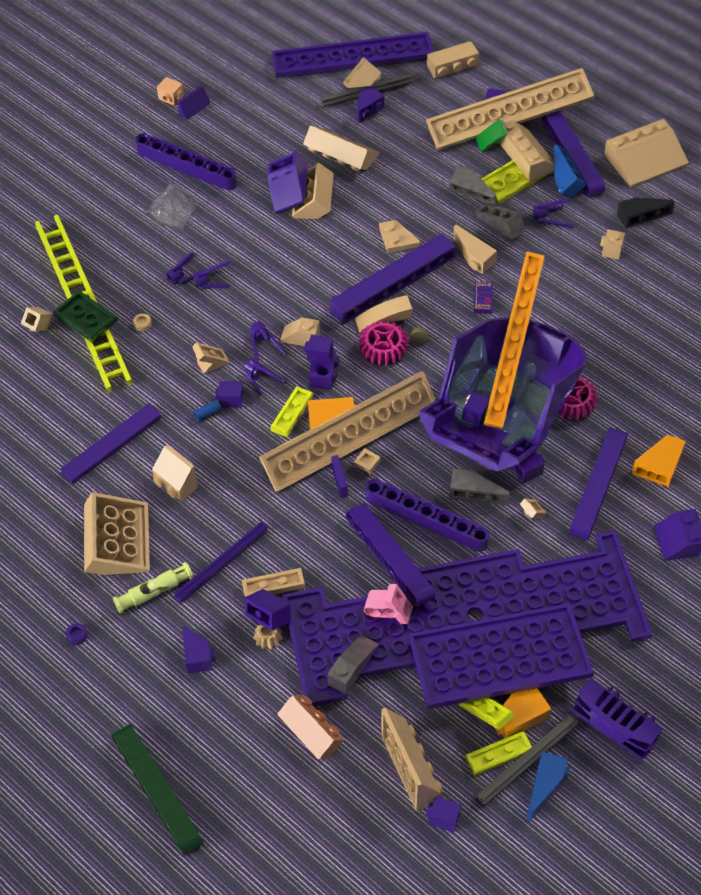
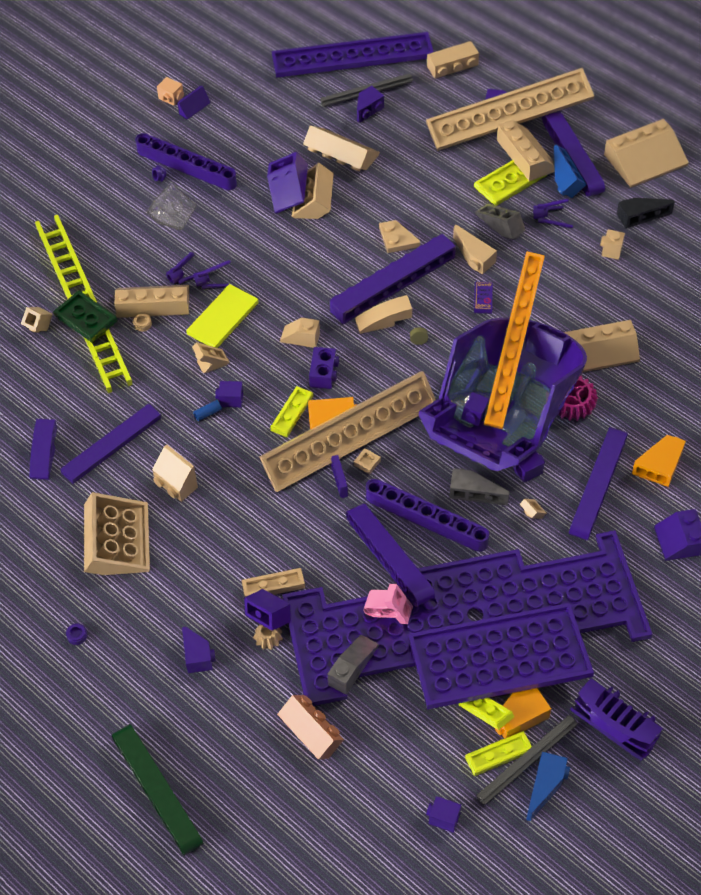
yellowish green piece [113,562,194,614] -> none
dark purple axle [174,522,268,603] -> none
dark purple plant [244,359,286,395] -> none
dark purple plant [250,321,287,362] -> none
dark purple brick [304,334,333,364] -> none
tan slope [343,57,381,88] -> none
dark pink gear [359,320,408,366] -> none
tan slope [381,708,443,812] -> none
flat silver slope [449,166,499,206] -> none
green slope [476,119,508,152] -> none
none -> dark purple slope [29,419,58,480]
none -> tan slope [114,285,189,318]
none -> dark purple plate [152,165,166,182]
none -> neon yellow tile [186,284,259,348]
none -> tan slope [564,320,640,373]

